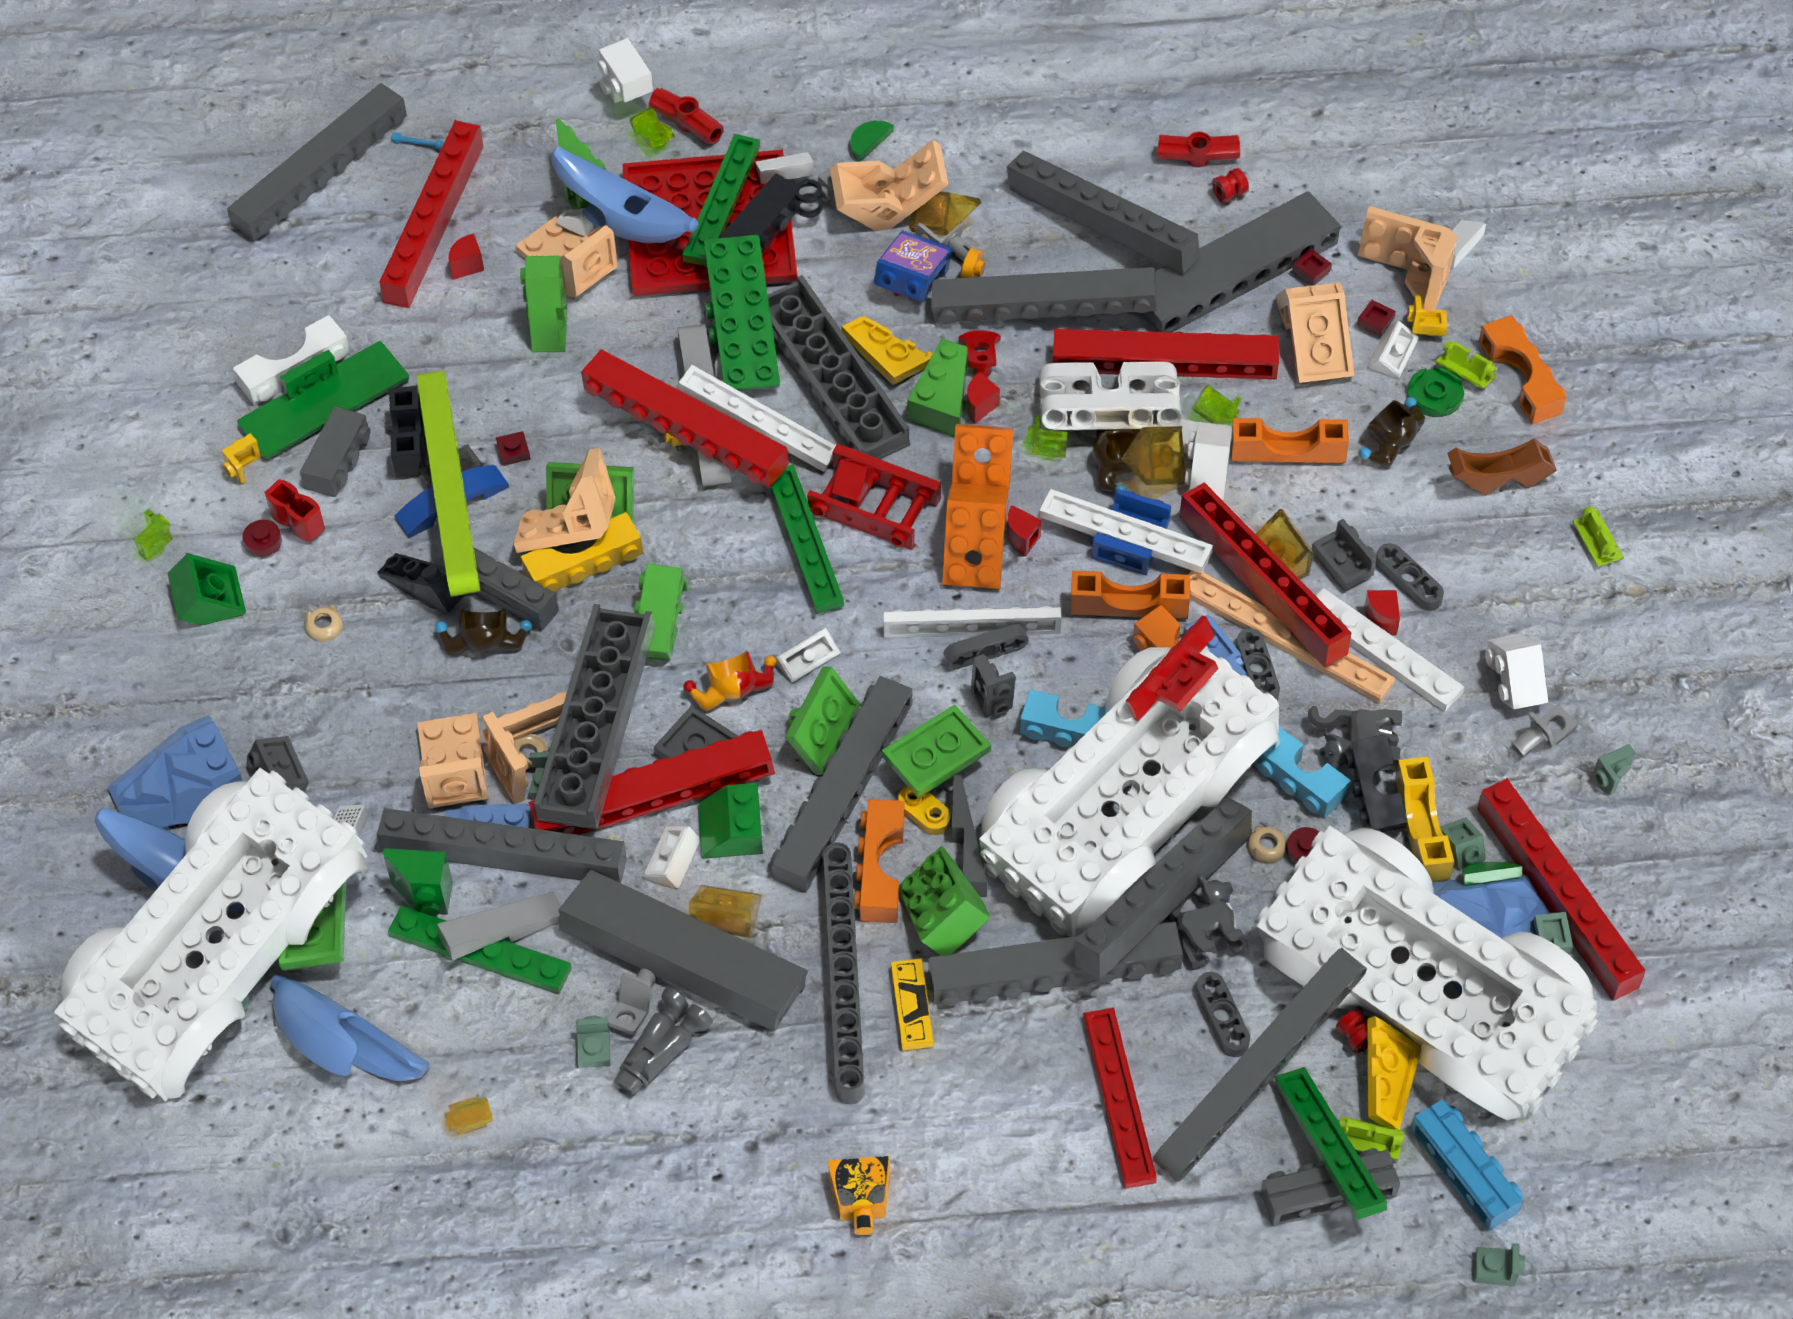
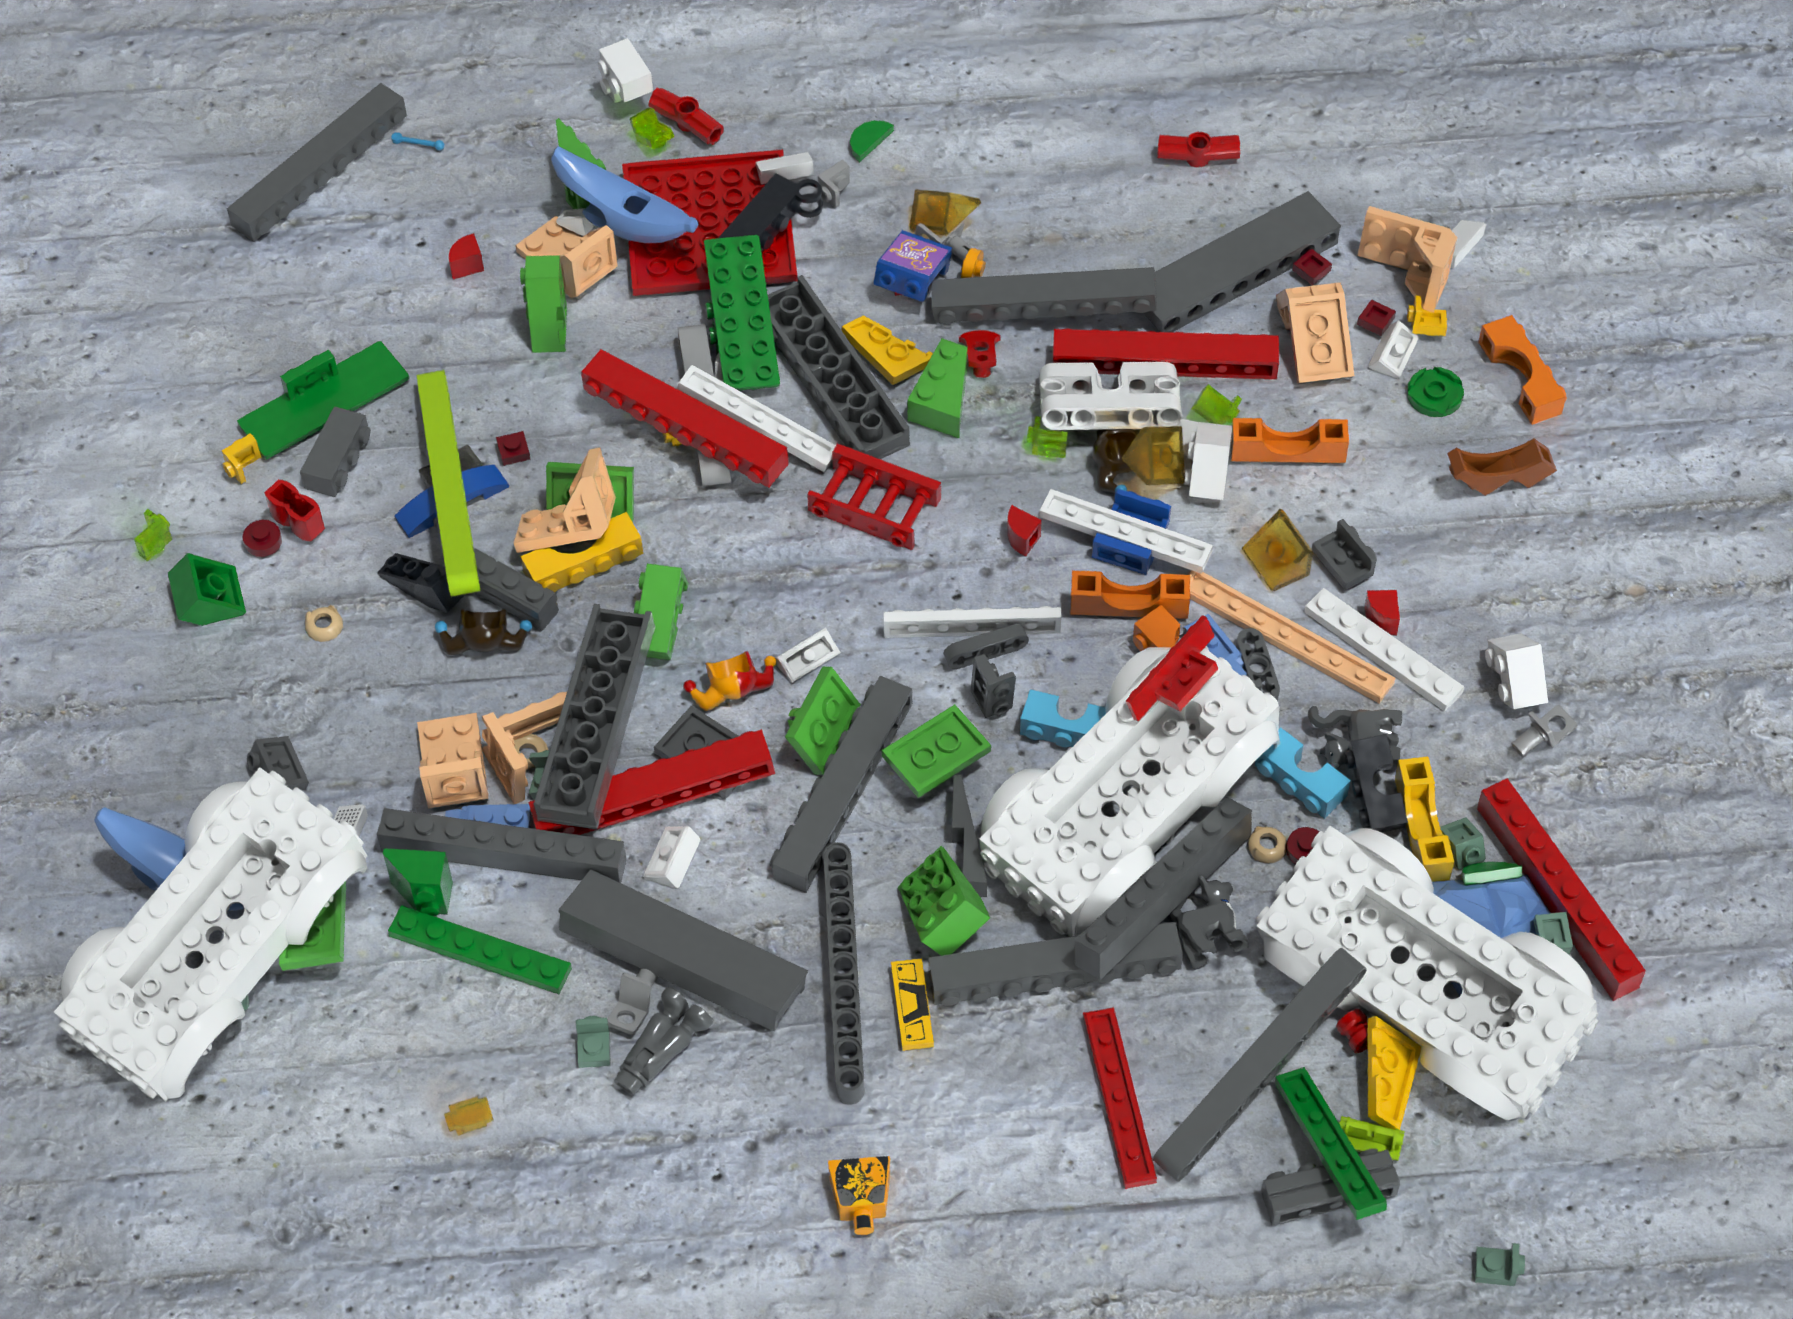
medium blue wedge [108,715,243,831] -> none
white arch [233,315,350,406] -> none
medium blue piece [271,975,429,1081] -> none
red brick [379,120,484,308] -> none
black arch [389,386,424,477] -> none
light grey slope [437,891,561,961] -> none
green plate [683,134,761,267] -> none
clear yellow slope [689,885,762,938] -> none
green slope [698,783,763,859] -> none
green plate [770,464,844,614] -> none
light nougat bracket [830,140,949,231] -> none
red brick [832,458,875,501] -> none
orange arch [854,799,905,923] -> none
yellow plate [898,786,951,835] -> none
orange bracket [942,424,1014,589] -> none
red brick [967,372,1000,424] -> none
dark grey brick [1007,150,1200,274] -> none
red brick [1179,482,1352,668] -> none
dark grey beam [1196,972,1250,1057] -> none
red wheel [1212,168,1249,203] -> none
dark brown piece [1358,397,1425,467] -> none
dark grey beam [1376,543,1444,611] -> none
dark azure brick [1410,1099,1523,1231] -> none
lime hinge [1435,340,1497,389] -> none
lime hinge [1572,506,1624,567] -> none
sand green bracket [1593,744,1636,795] -> none

